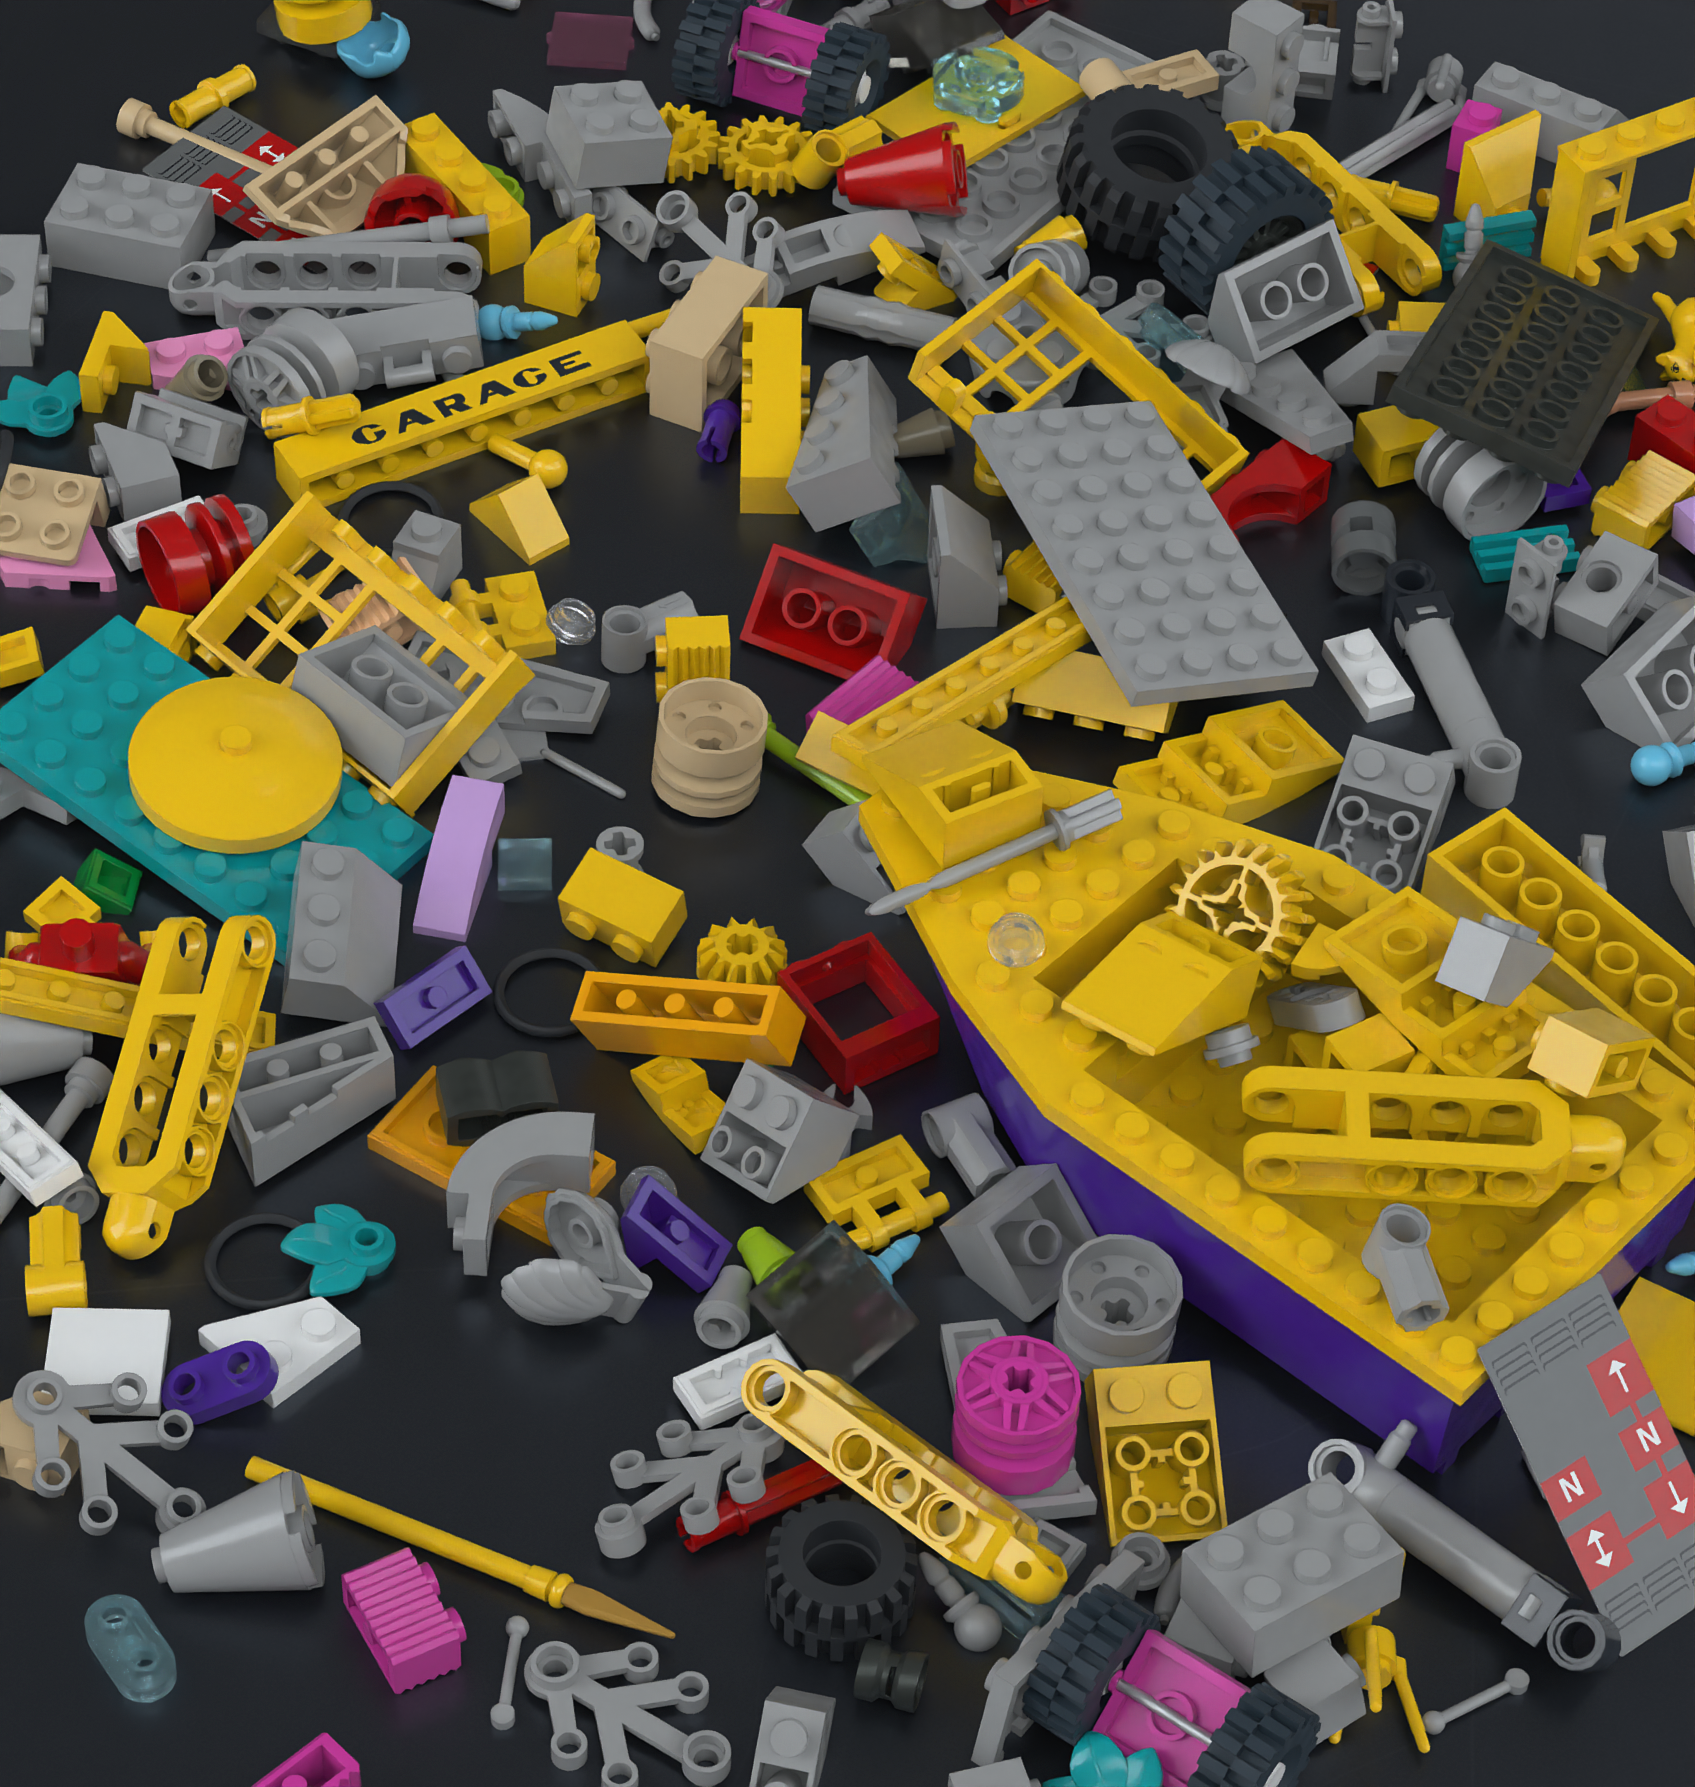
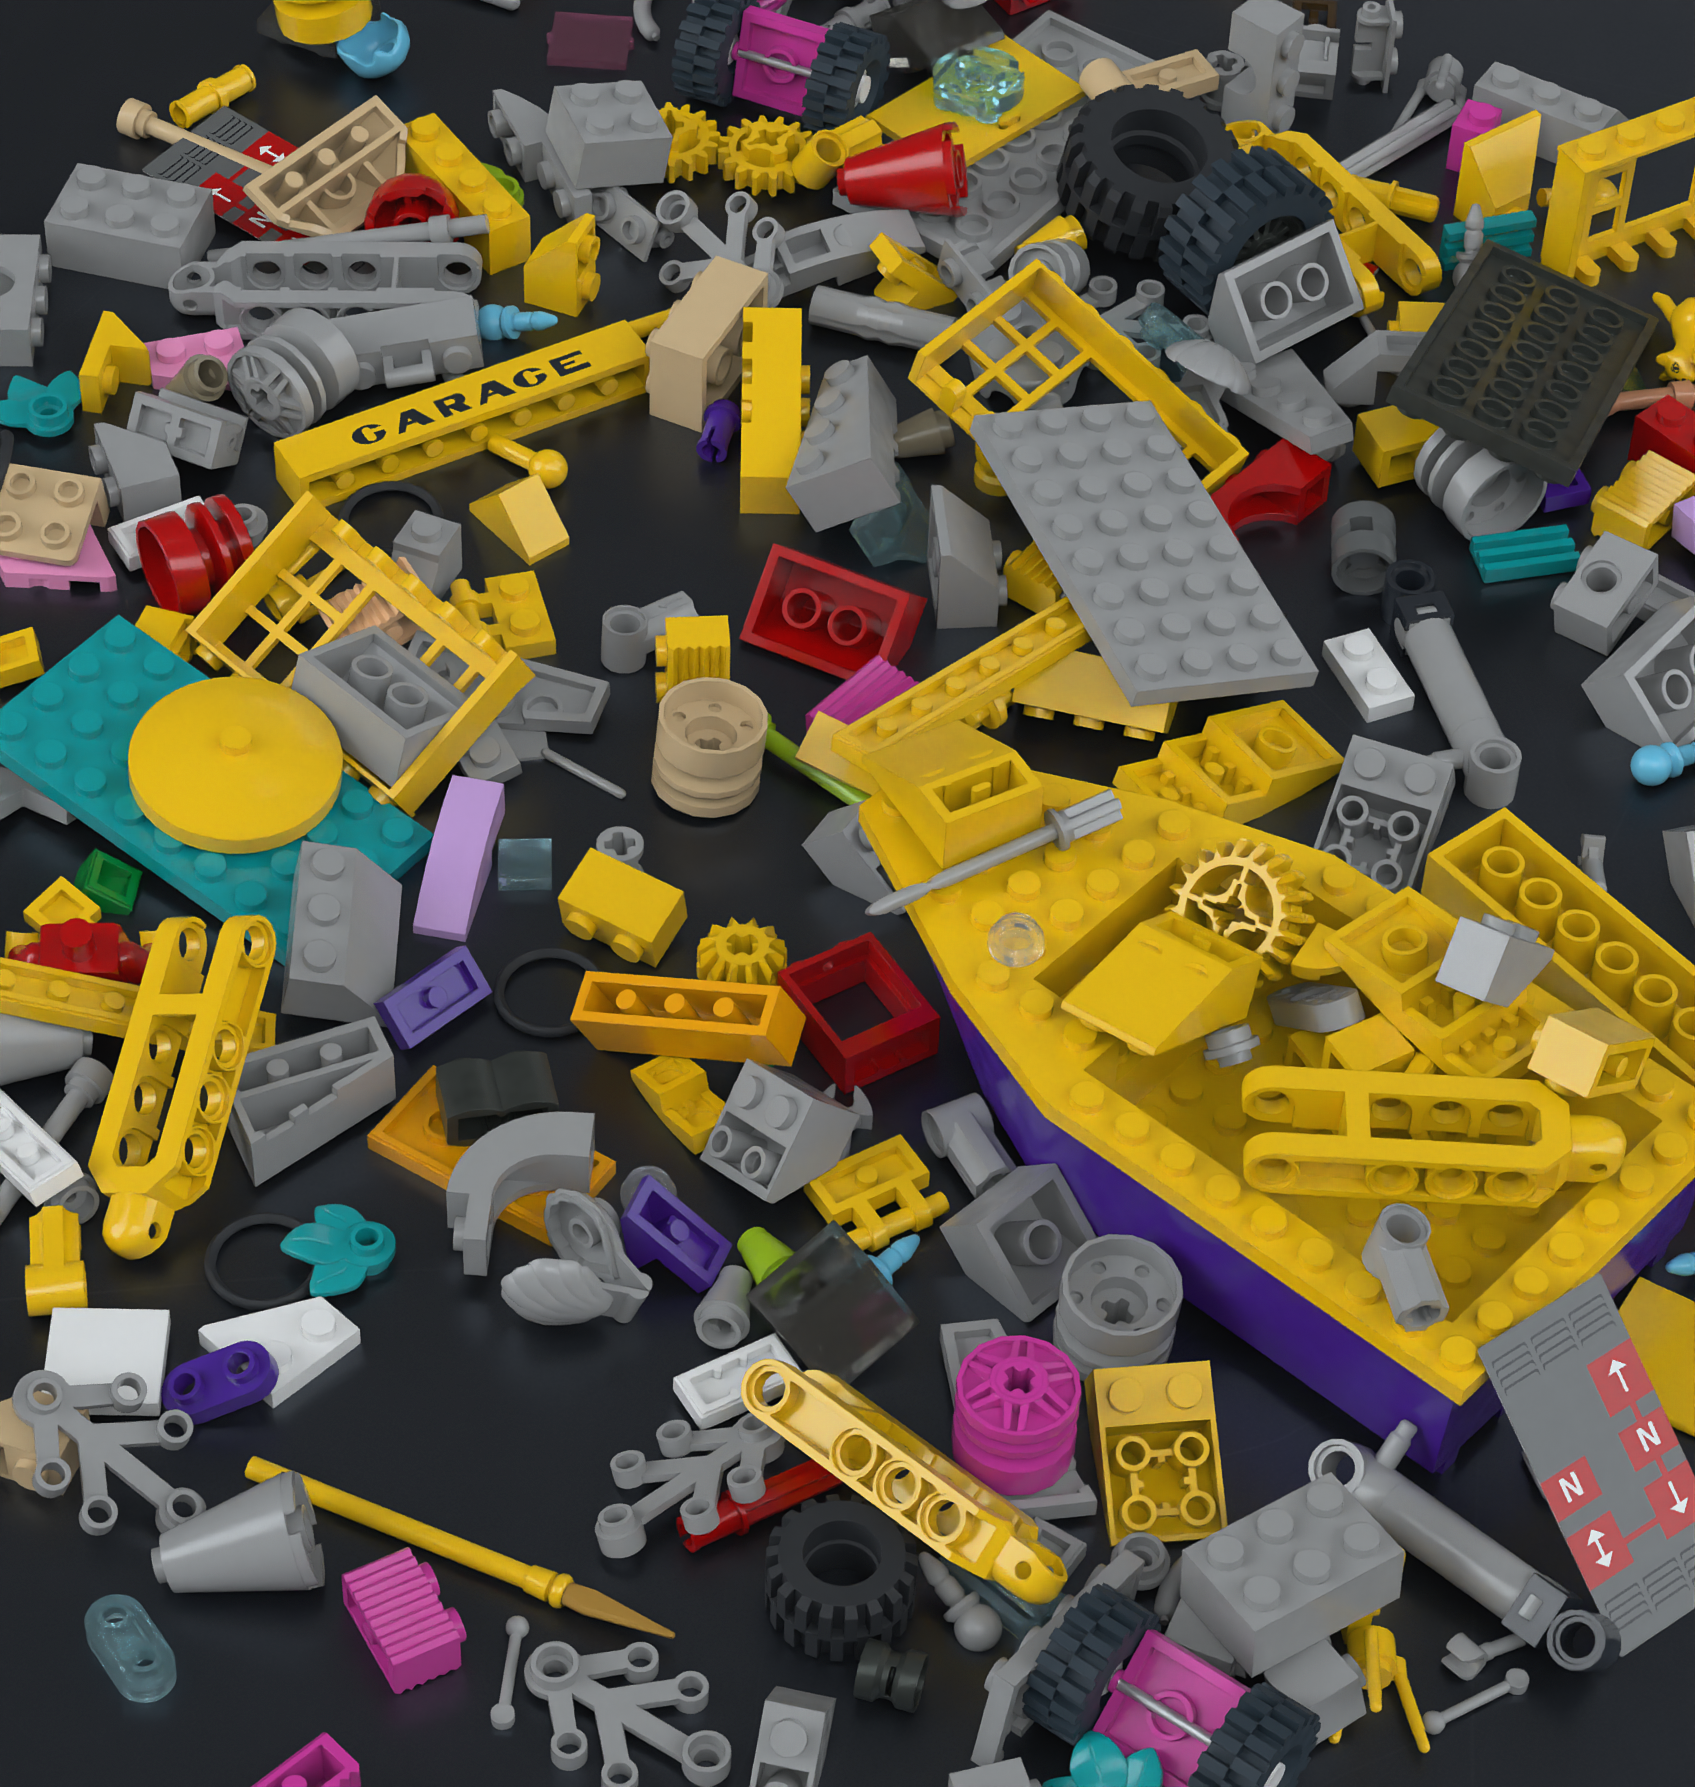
yellow axle [261,393,361,439] -> none
clear plate [546,598,596,645] -> none
light grey hinge [1505,535,1568,639] -> none
none -> light grey hand [1441,1633,1526,1681]

